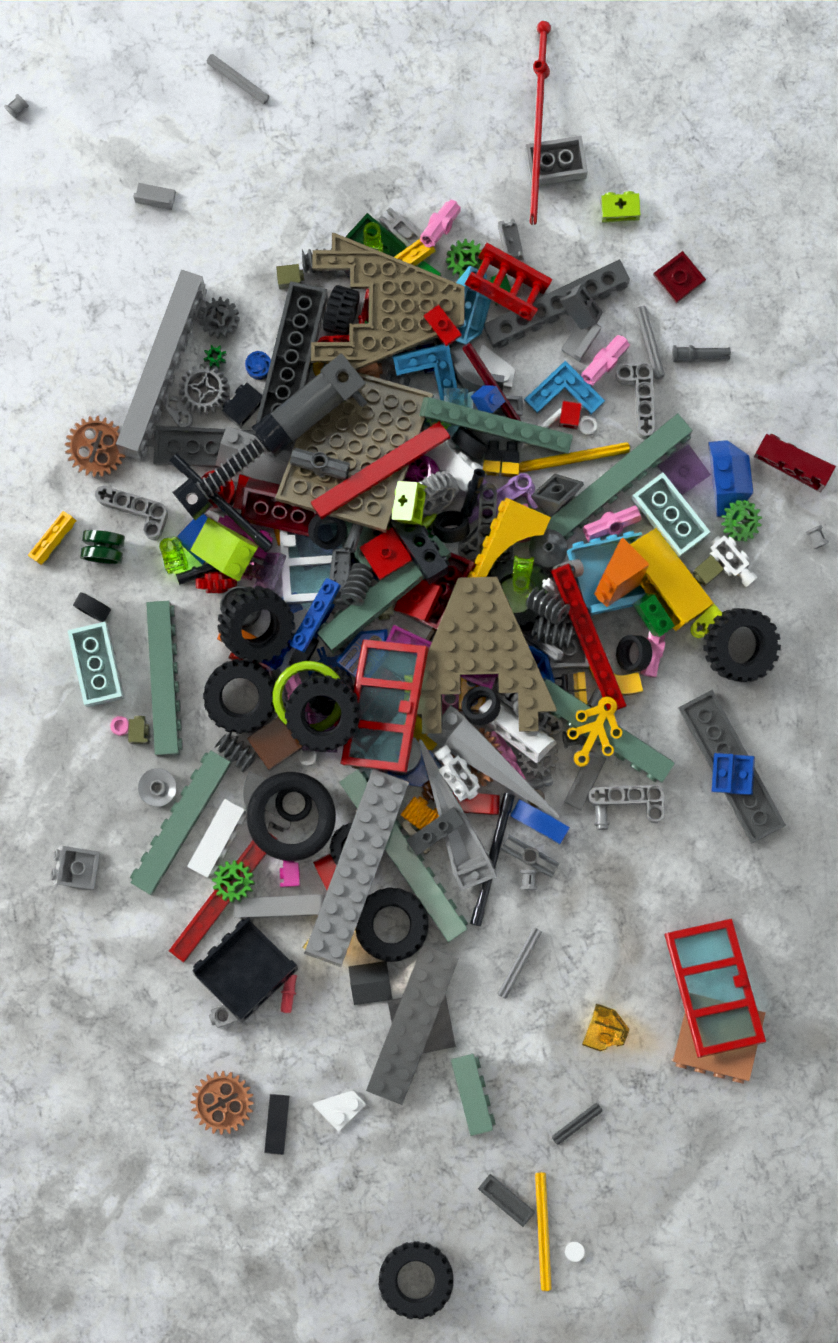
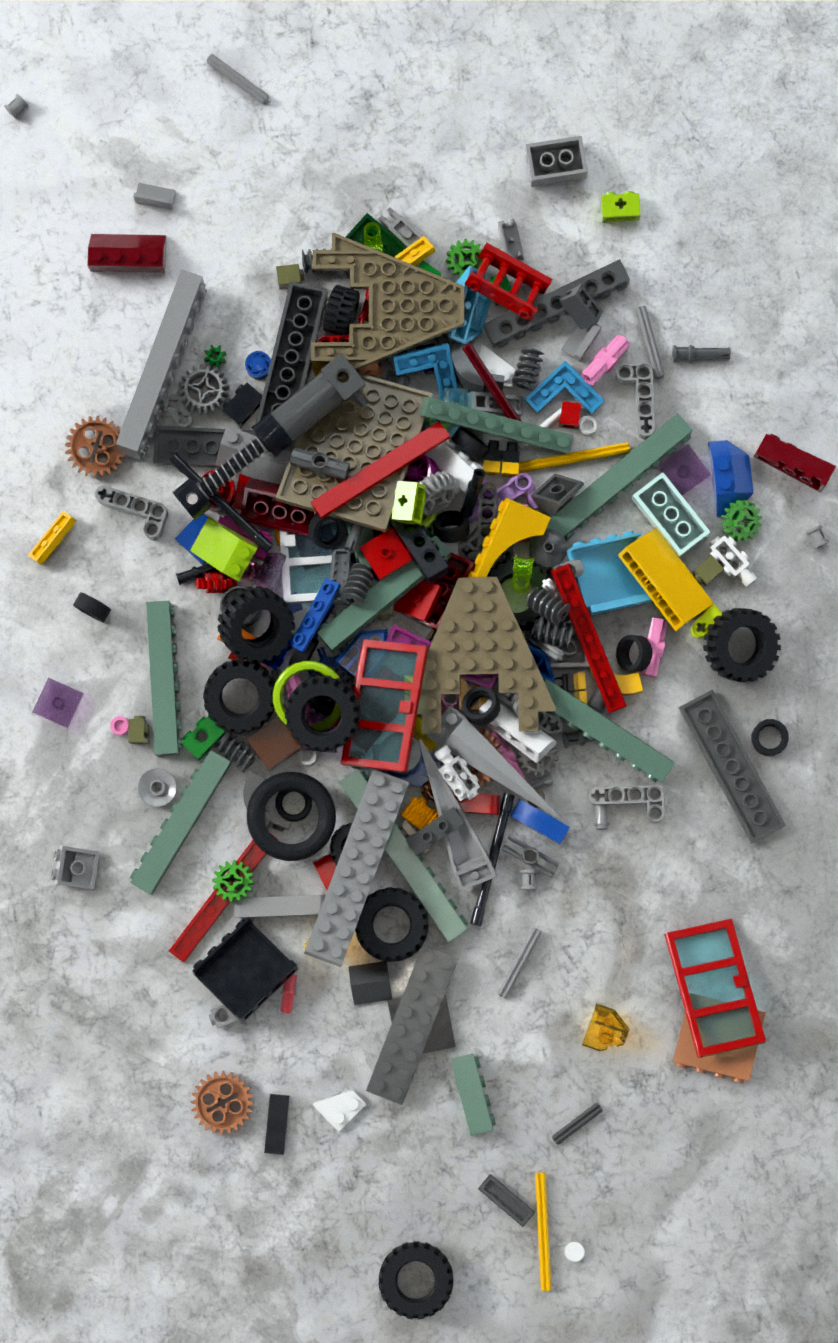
light aqua brick [67,622,124,707] -> none
dark green wheel [80,530,125,564] -> none
clear neon green piece [159,536,188,574] -> none
white brick [187,799,247,878] -> none
dark grey gear [198,297,240,339] -> none
dark pink brick [279,860,301,887] -> none
bright pink piece [420,200,461,248] -> none
red plate [423,304,462,347] -> none
blue brick [471,385,505,413] -> none
red bar [529,21,551,225] -> none
dark grey plate [564,750,607,810] -> none
yellow plant [567,697,622,767] -> none
bright pink piece [583,505,642,542] -> none
orange slope [594,538,649,607] -> none
green brick [632,593,675,637] -> none
dark red tile [653,251,706,304] -> none
blue slope [711,753,755,795] -> none
none -> clear purple plate [32,677,84,728]
none -> dark red slope [87,234,166,273]
none -> green brick [182,716,226,761]
none -> dark grey piece [512,348,545,390]
none -> black tyre [751,719,789,756]

